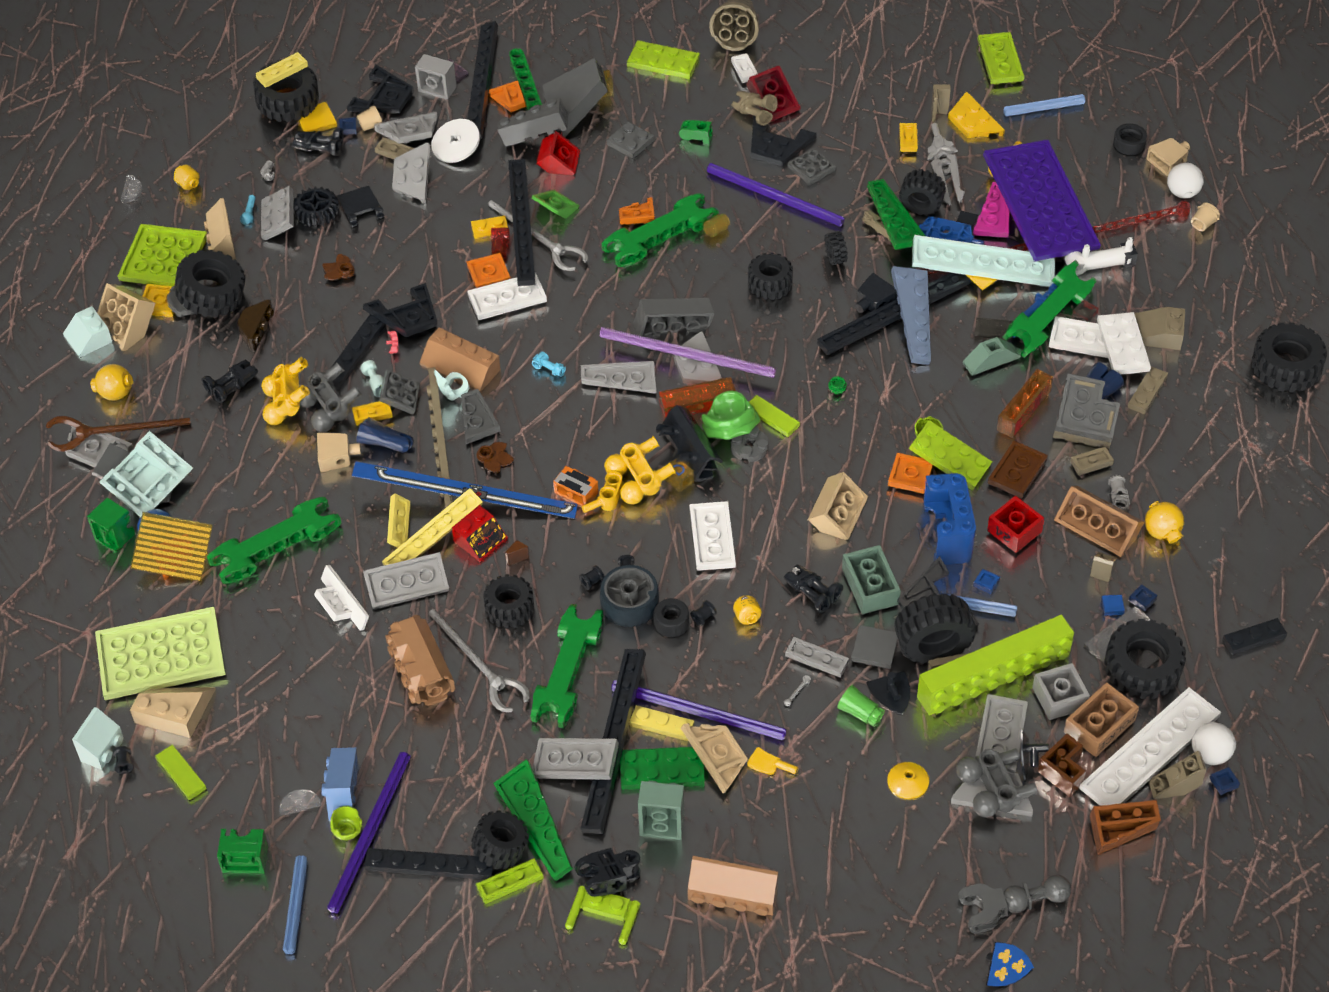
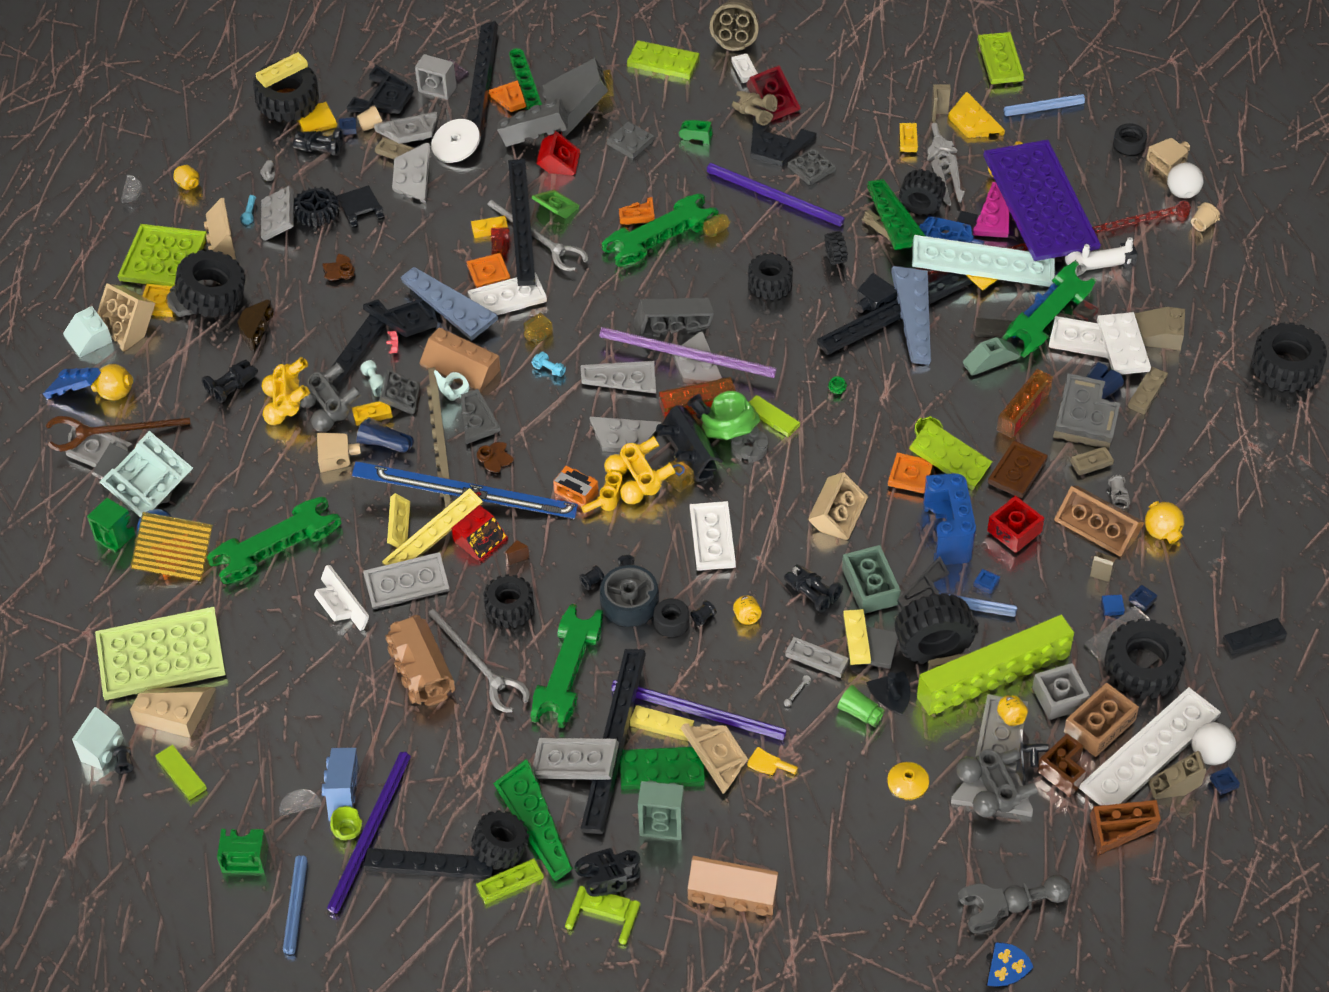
none -> blue wing [43,368,101,399]
none -> sand blue wing [401,267,498,341]
none -> clear yellow brick [524,312,553,345]
none -> light grey wing [590,417,661,453]
none -> black bush [687,394,711,419]
none -> light yellow plate [843,609,871,665]
none -> yellow head [997,695,1028,726]

